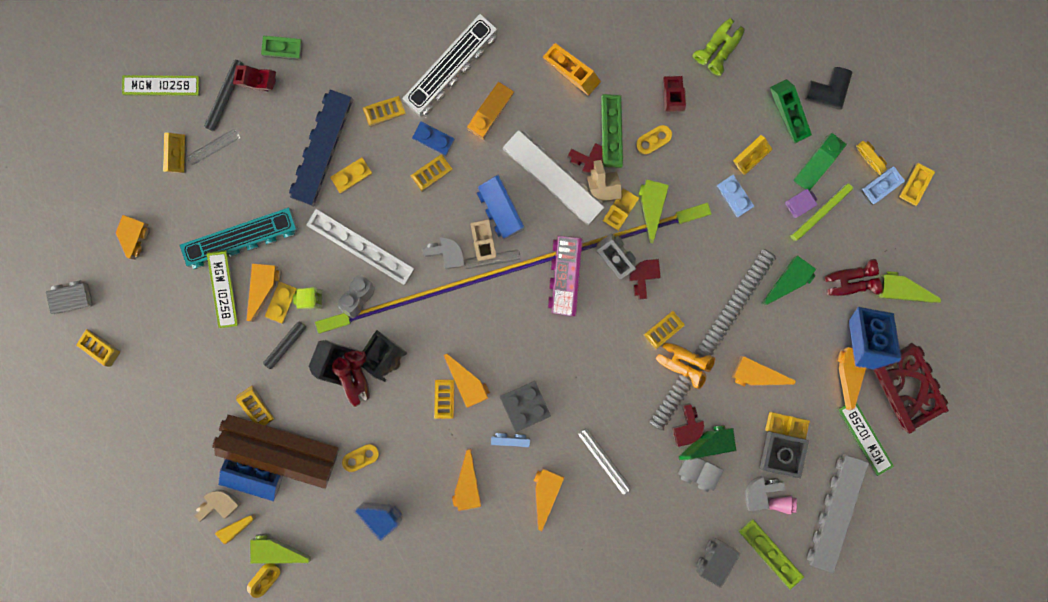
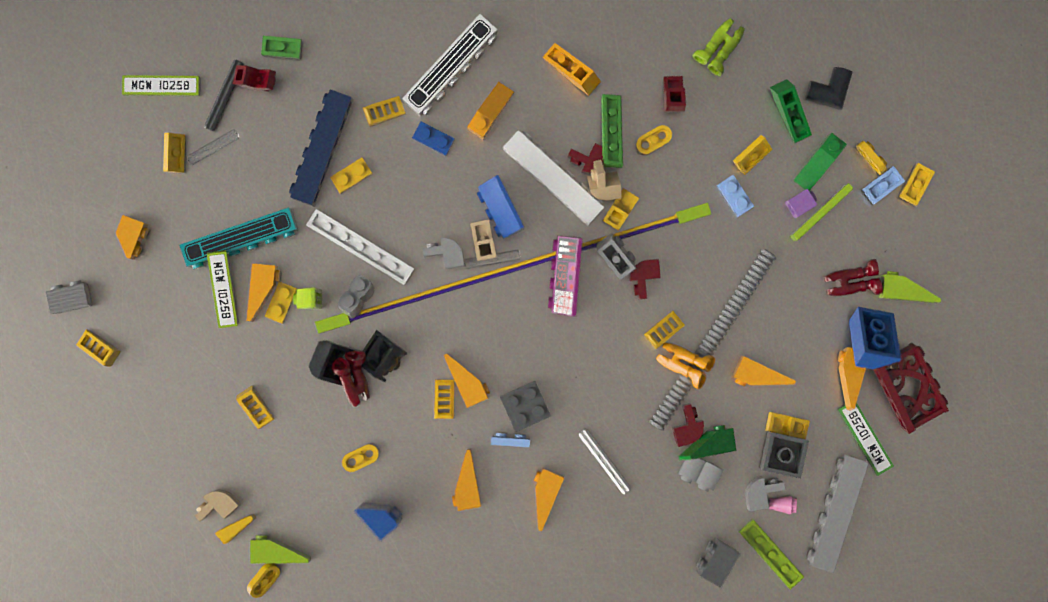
reddish brown brick [212,414,338,489] -> none
blue slope [218,459,283,501] -> none
dark grey axle [263,321,306,369] -> none
yellow slope [410,154,453,192] -> none
lime slope [639,179,669,244] -> none
green slope [762,256,816,305] -> none

